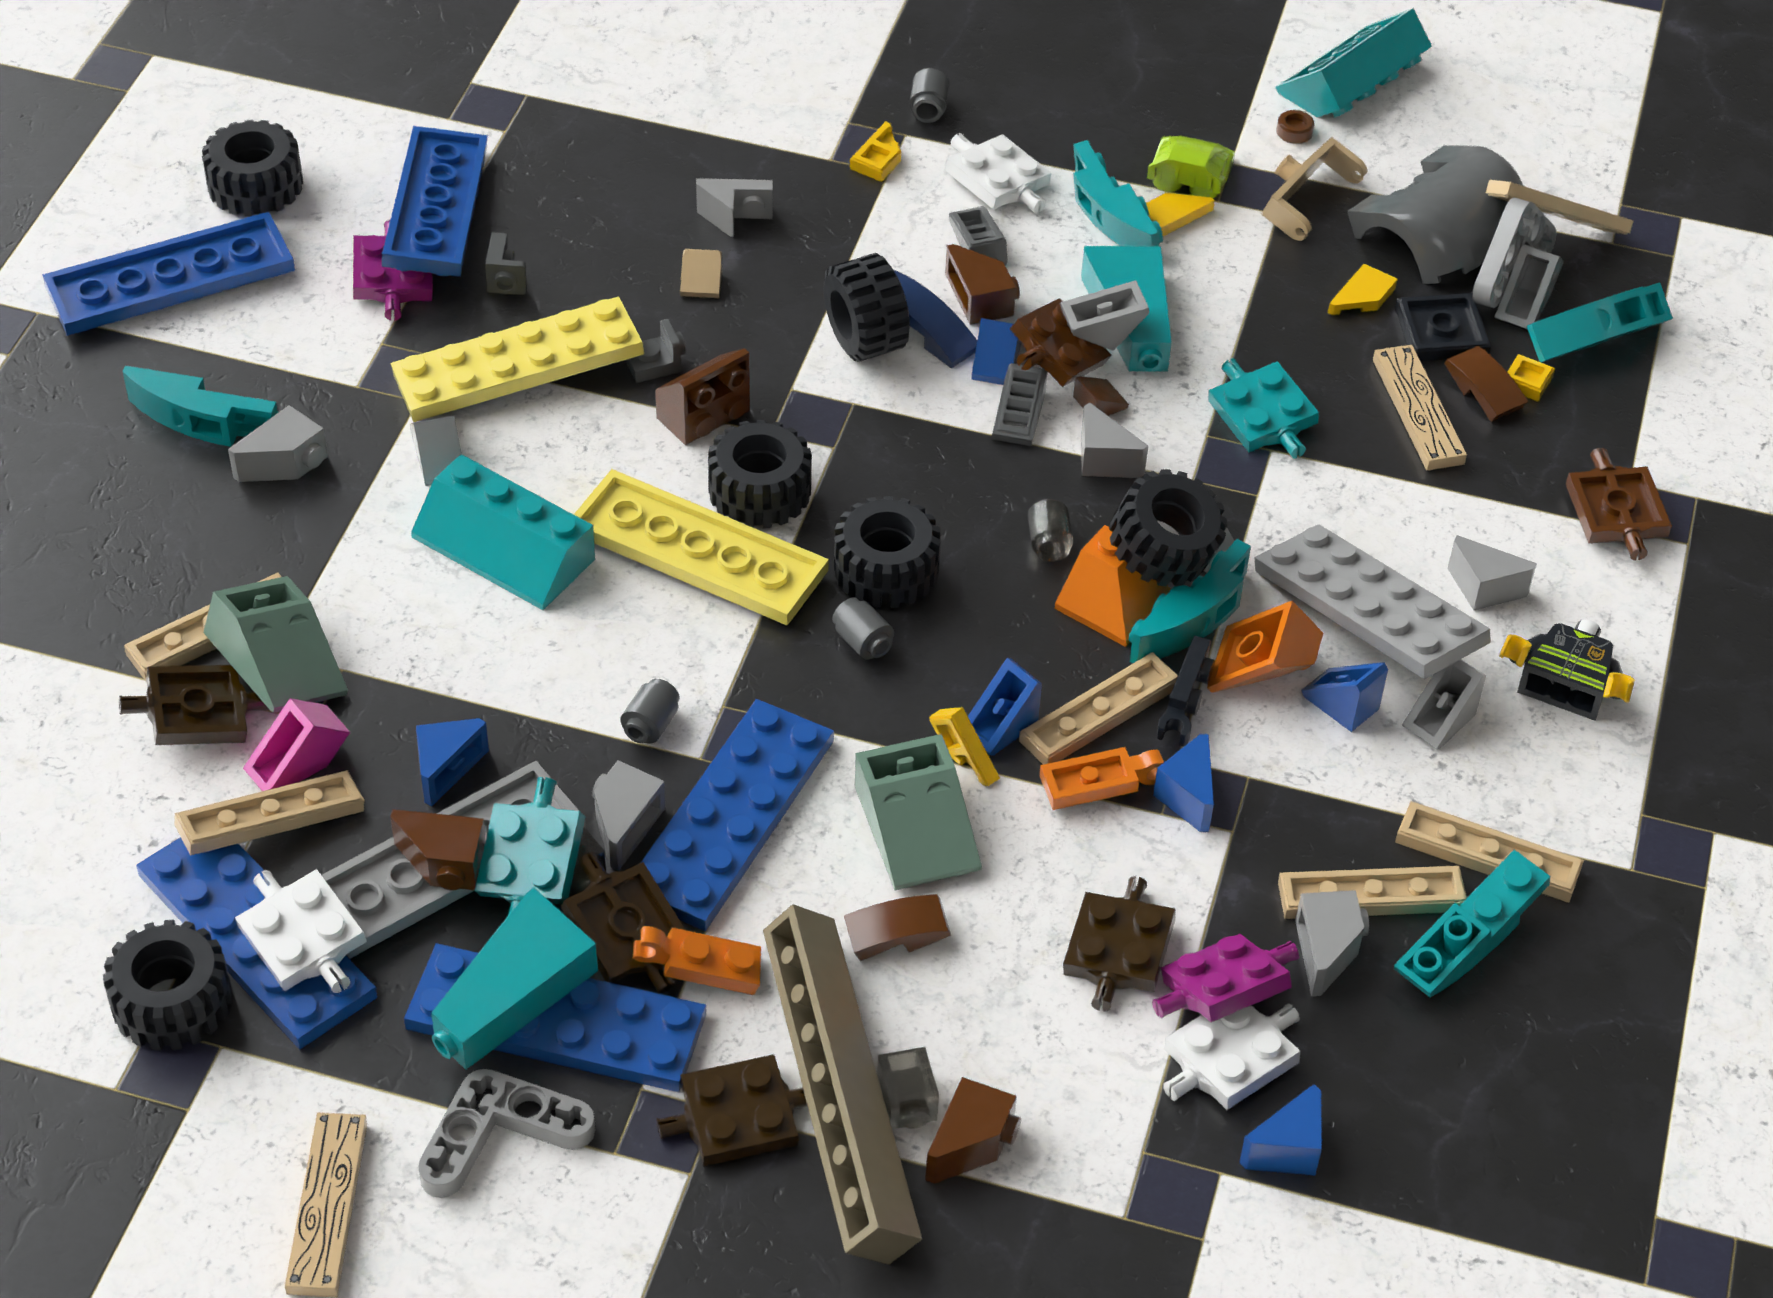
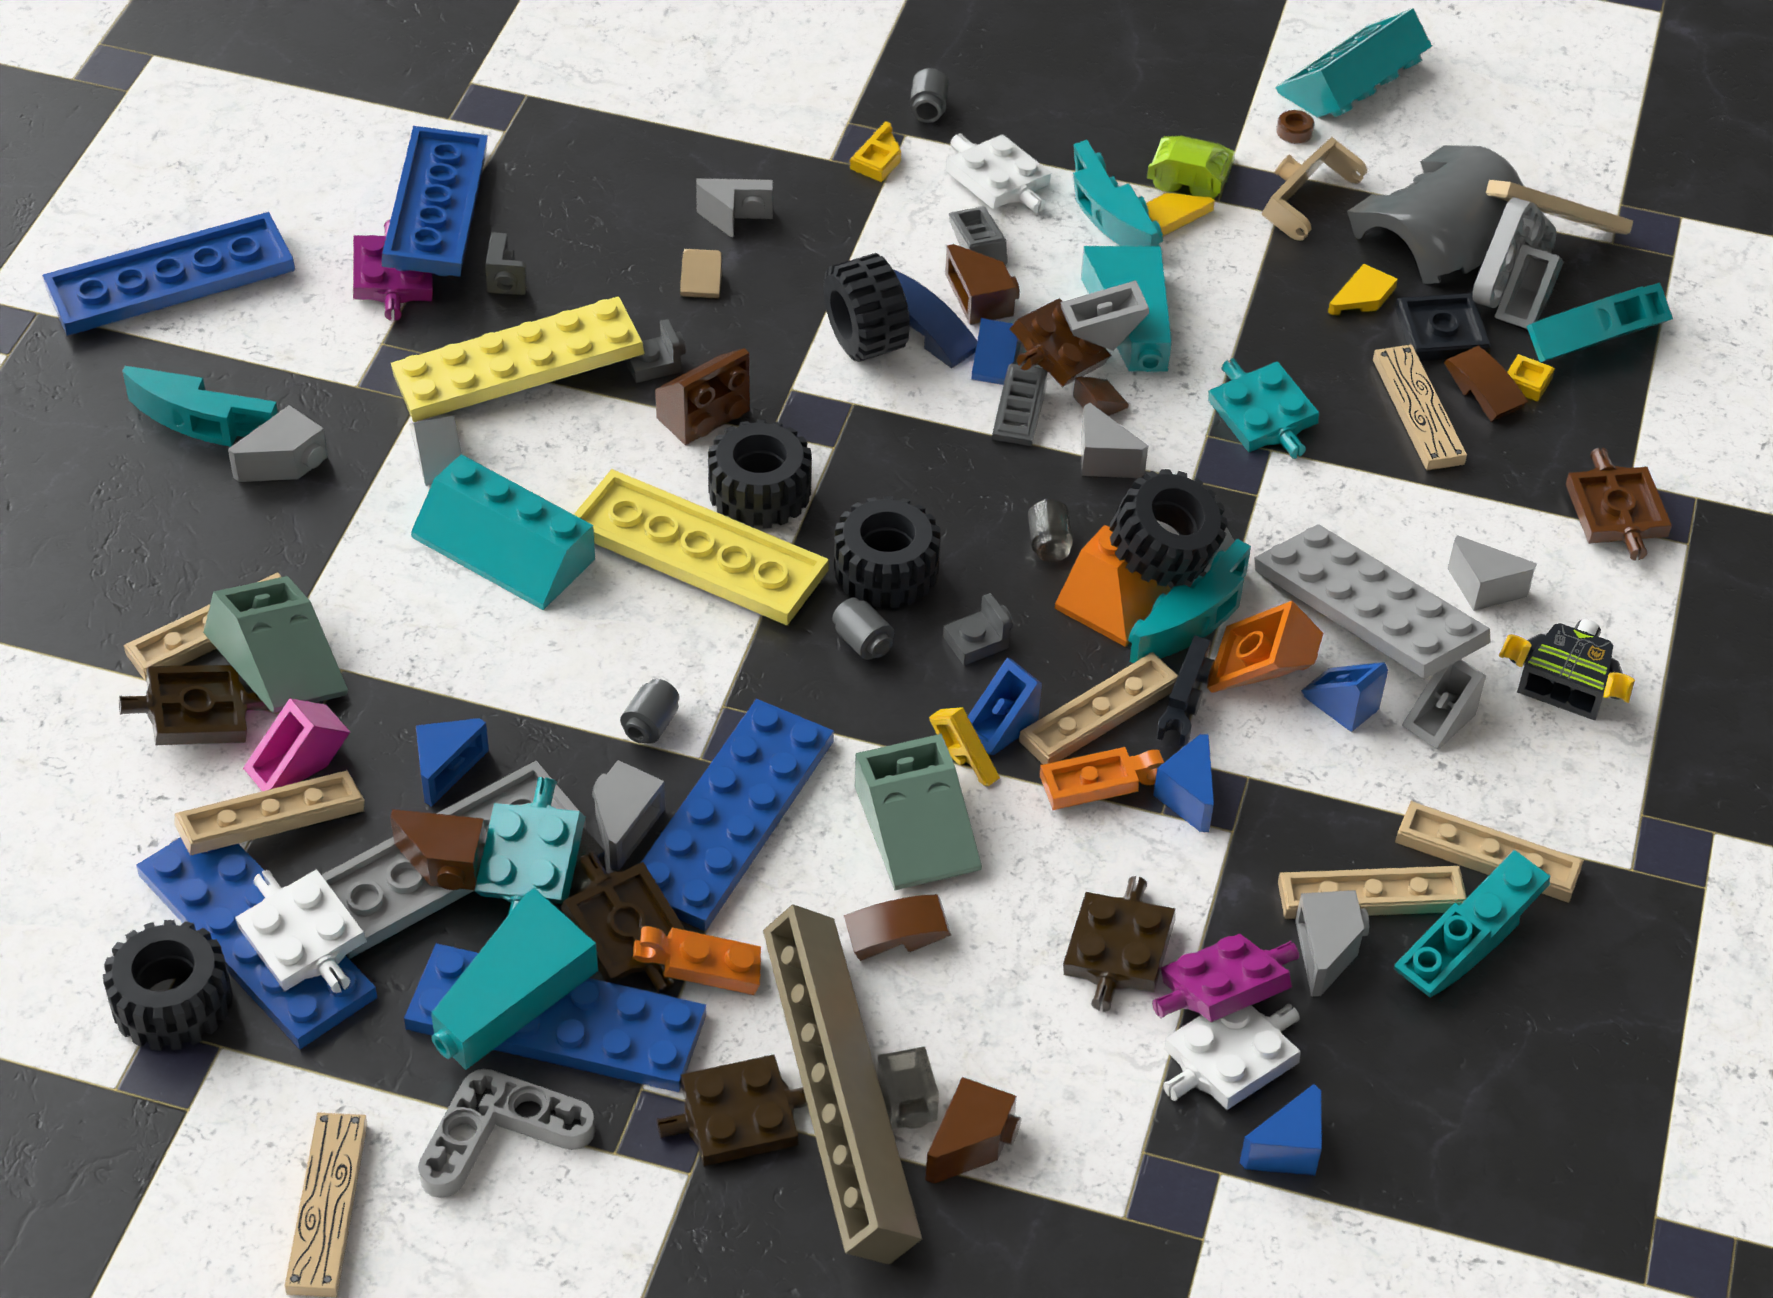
black tyre [202,119,303,217] -> none
none -> dark grey bracket [943,593,1013,666]

